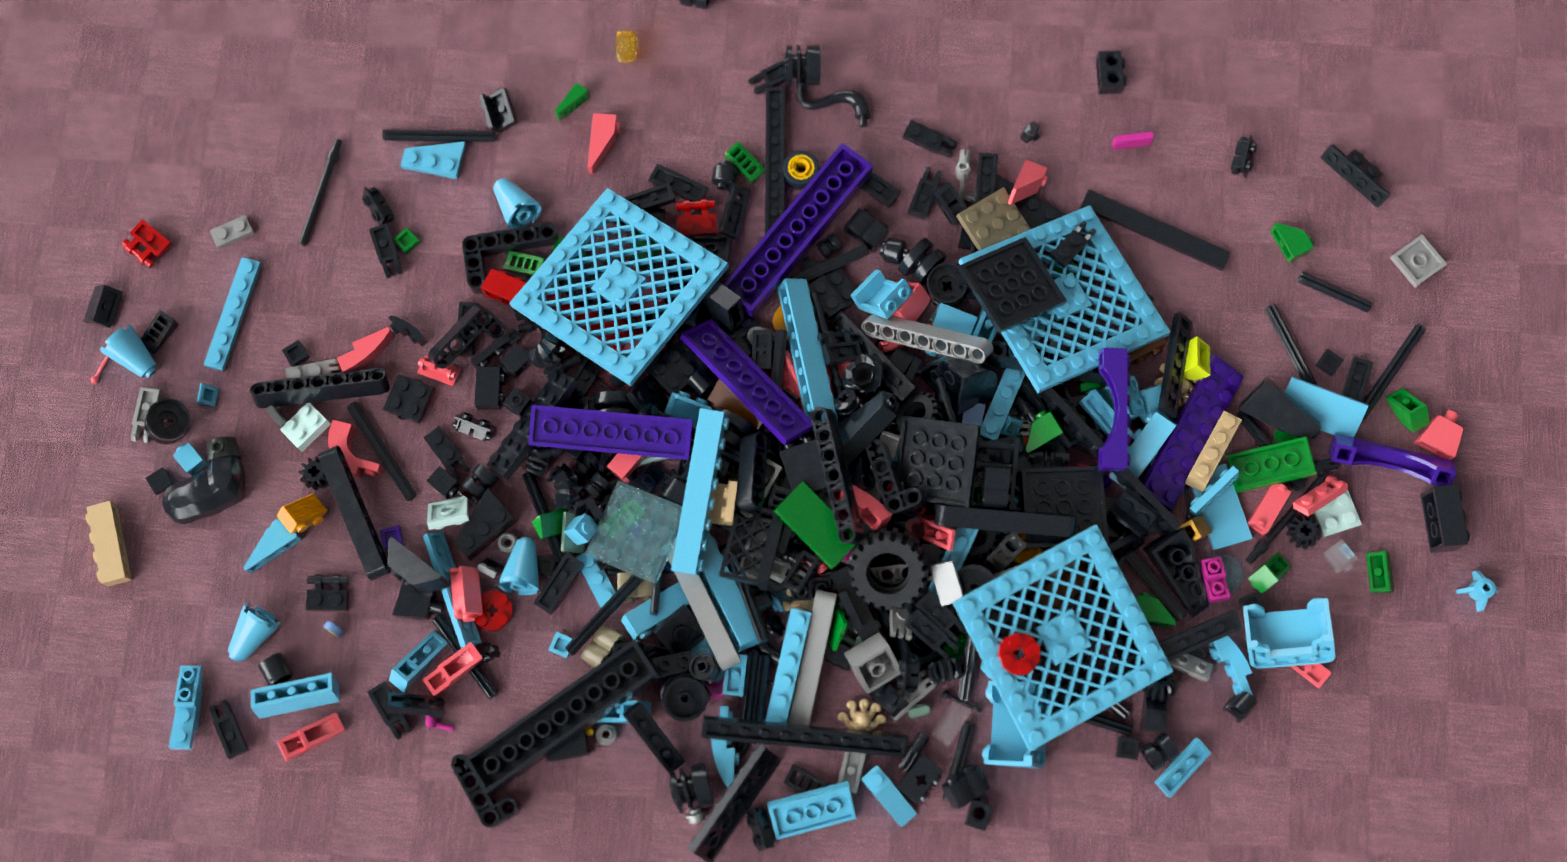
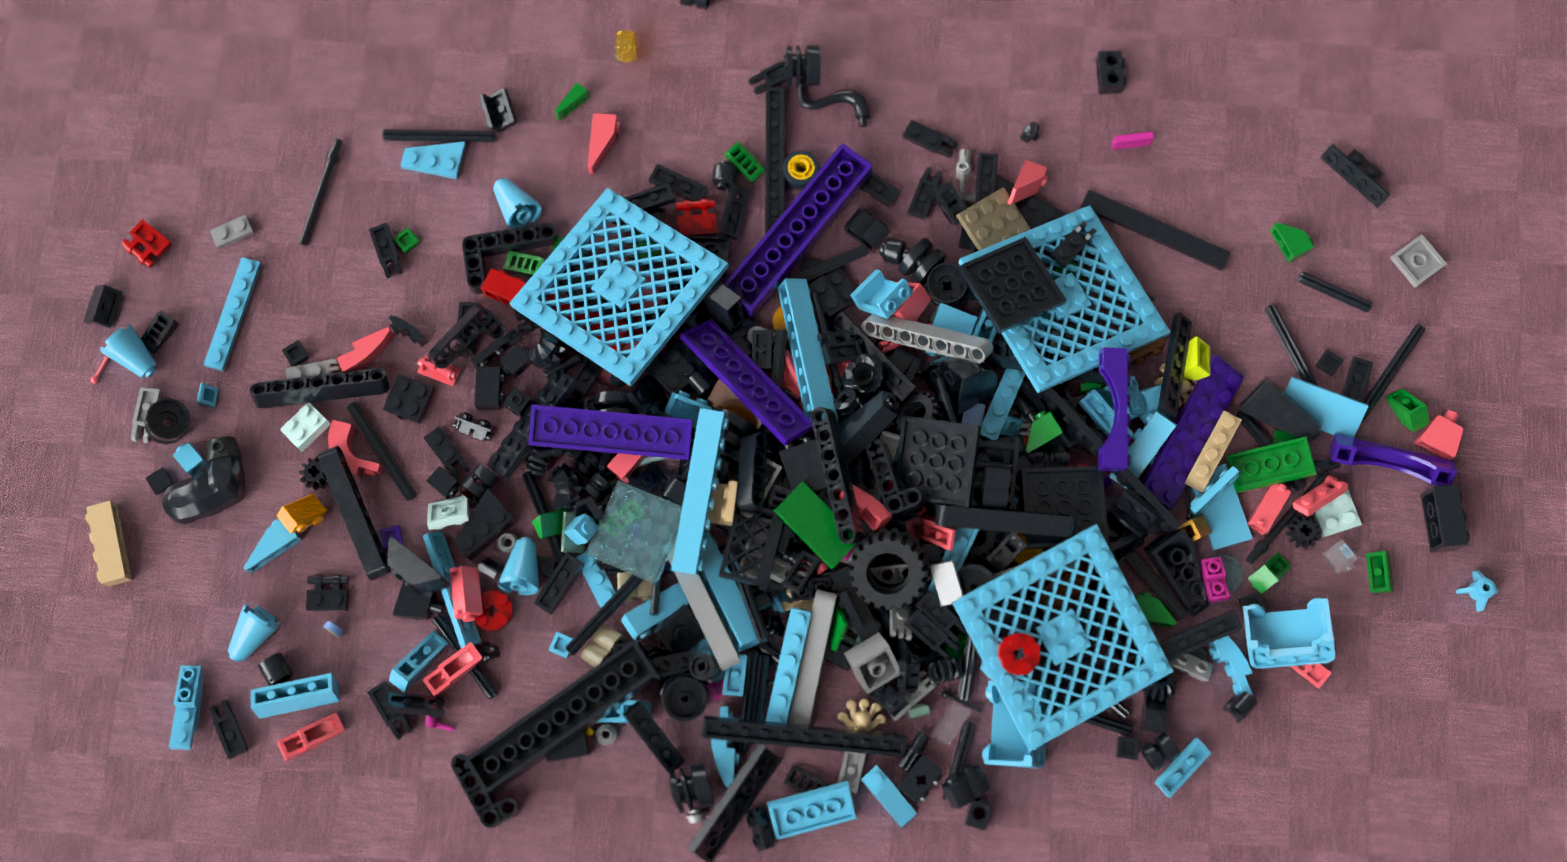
dark grey tile [266,405,289,427] -> none
black hinge [362,187,394,225] -> none
black wheel [816,233,843,259] -> none
black hinge [1230,135,1257,178] -> none

